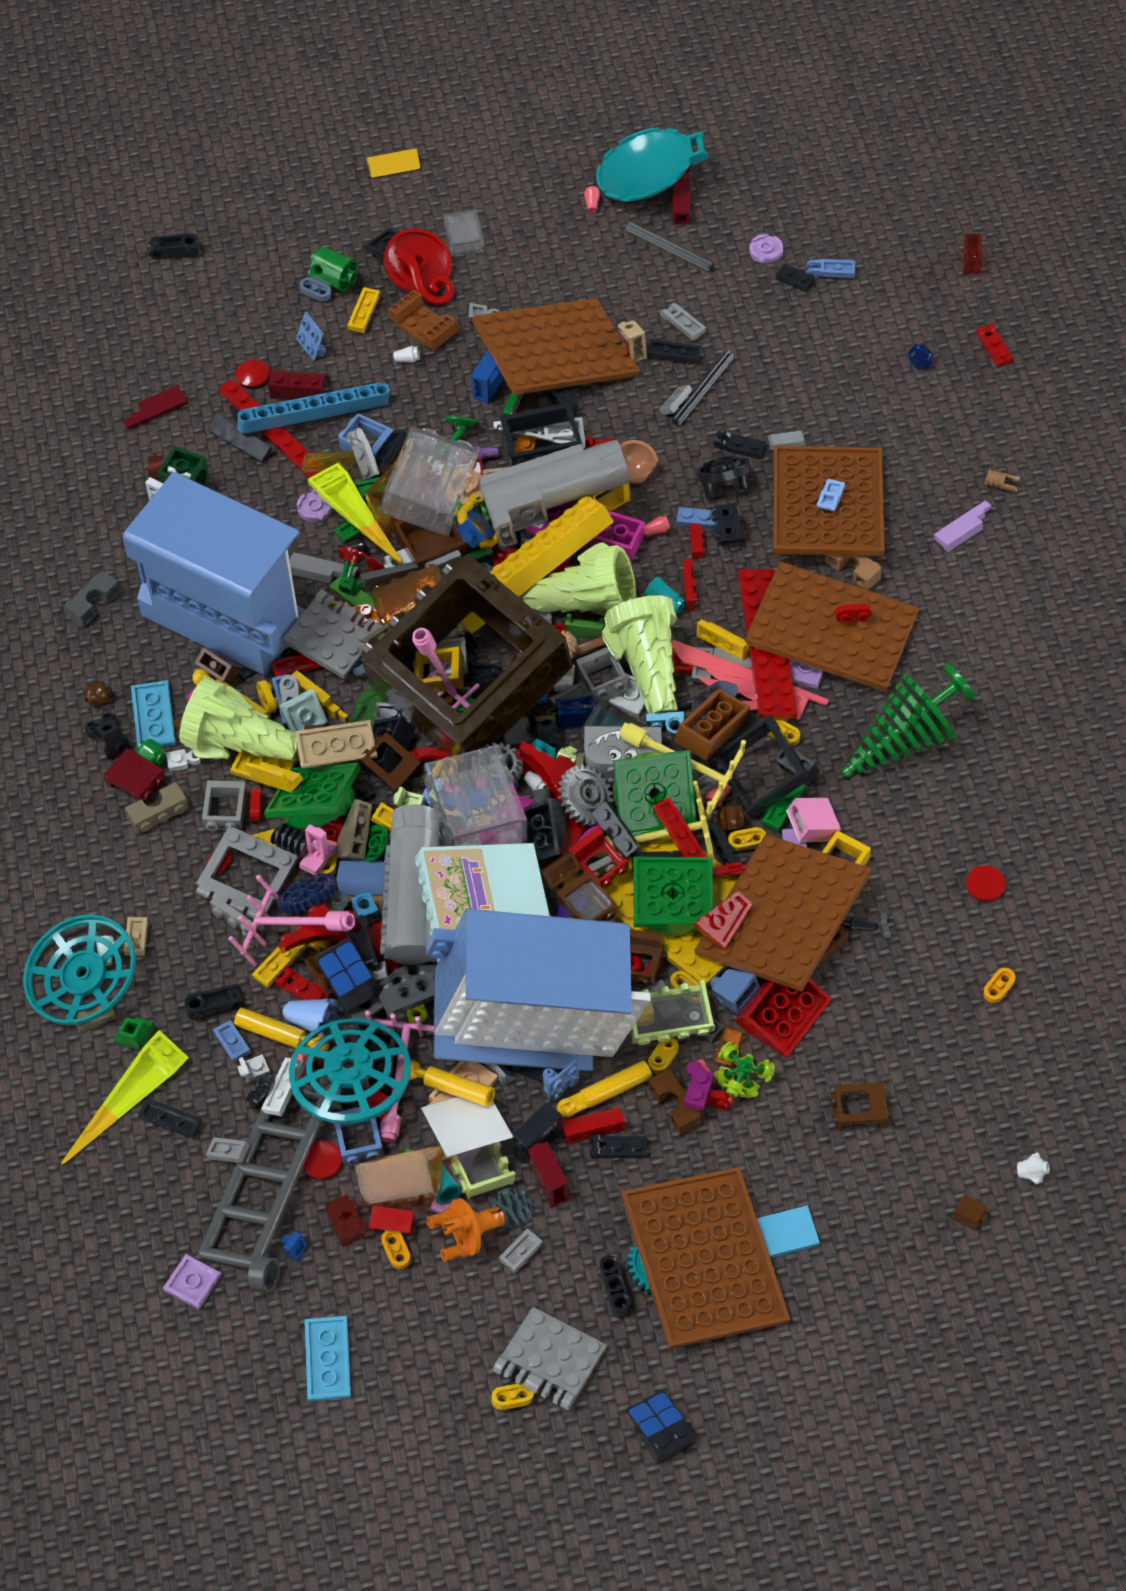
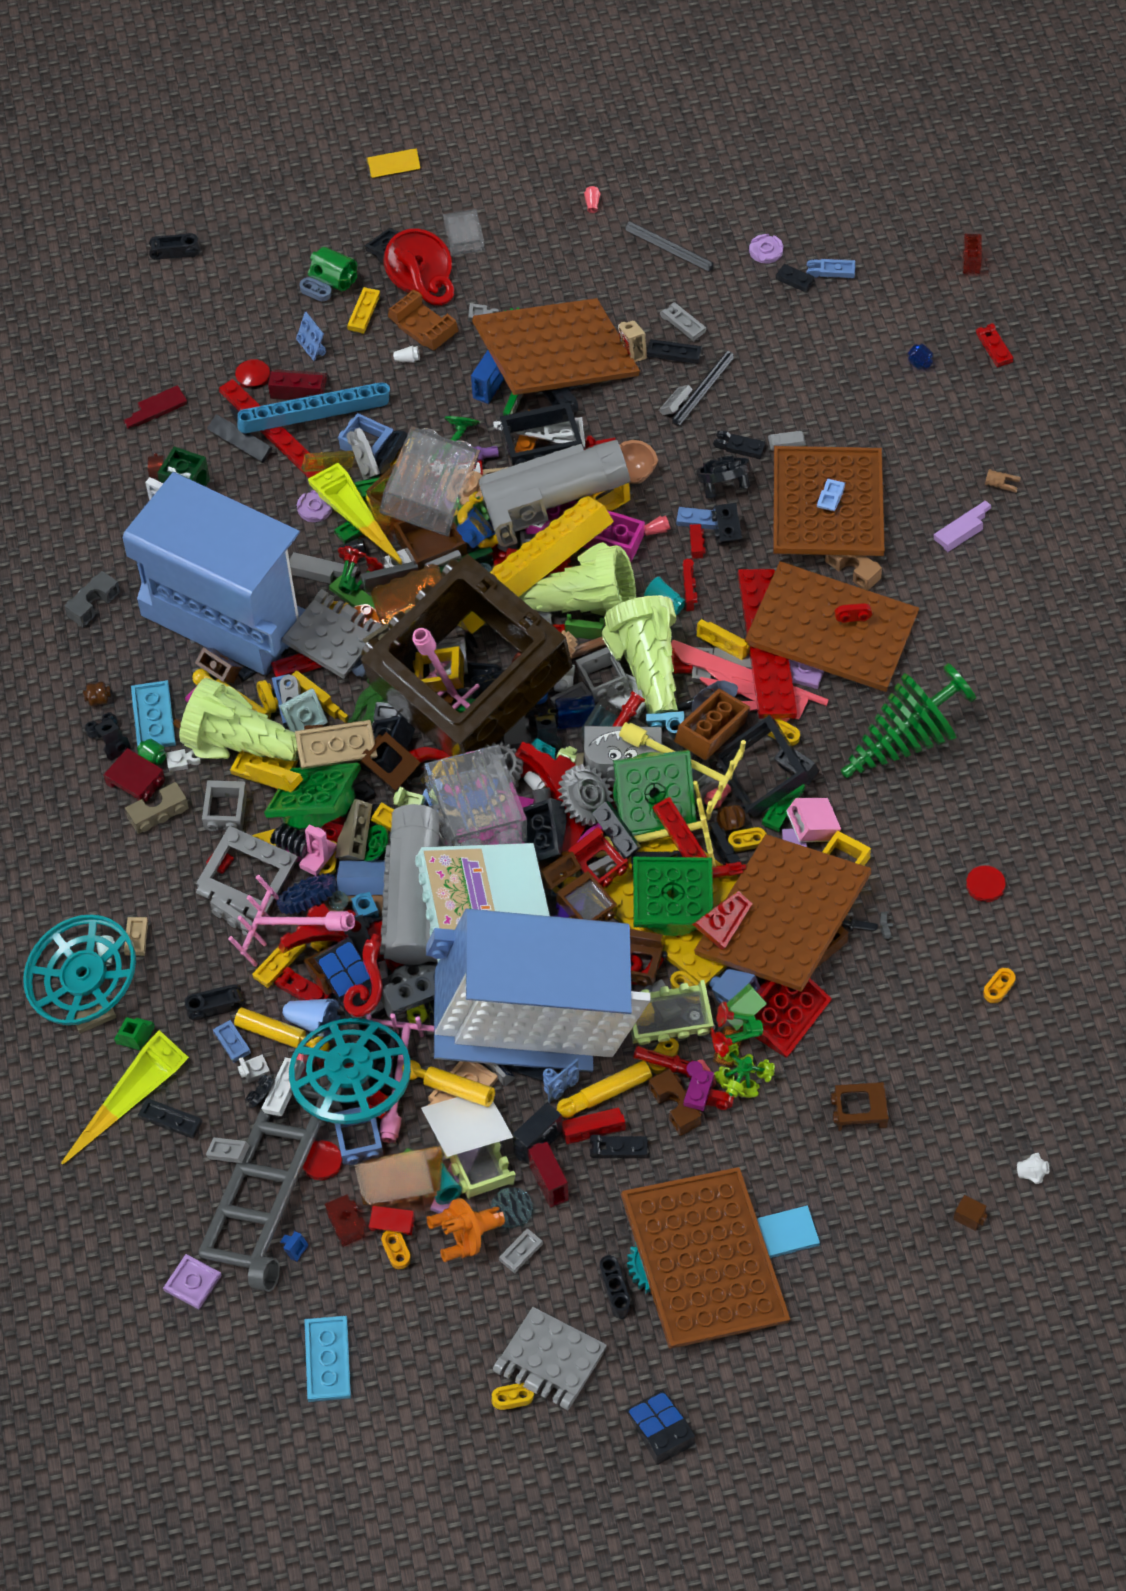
red beam [250,788,263,822] -> none
teal dish [596,127,708,201] -> none
dark red brick [673,168,690,225] -> none
none -> red plant [343,934,383,1017]
none -> red pin [612,691,645,727]
none -> red pin [633,1046,694,1078]
none -> plant [710,1001,763,1057]
none -> bright green hinge [727,983,767,1031]

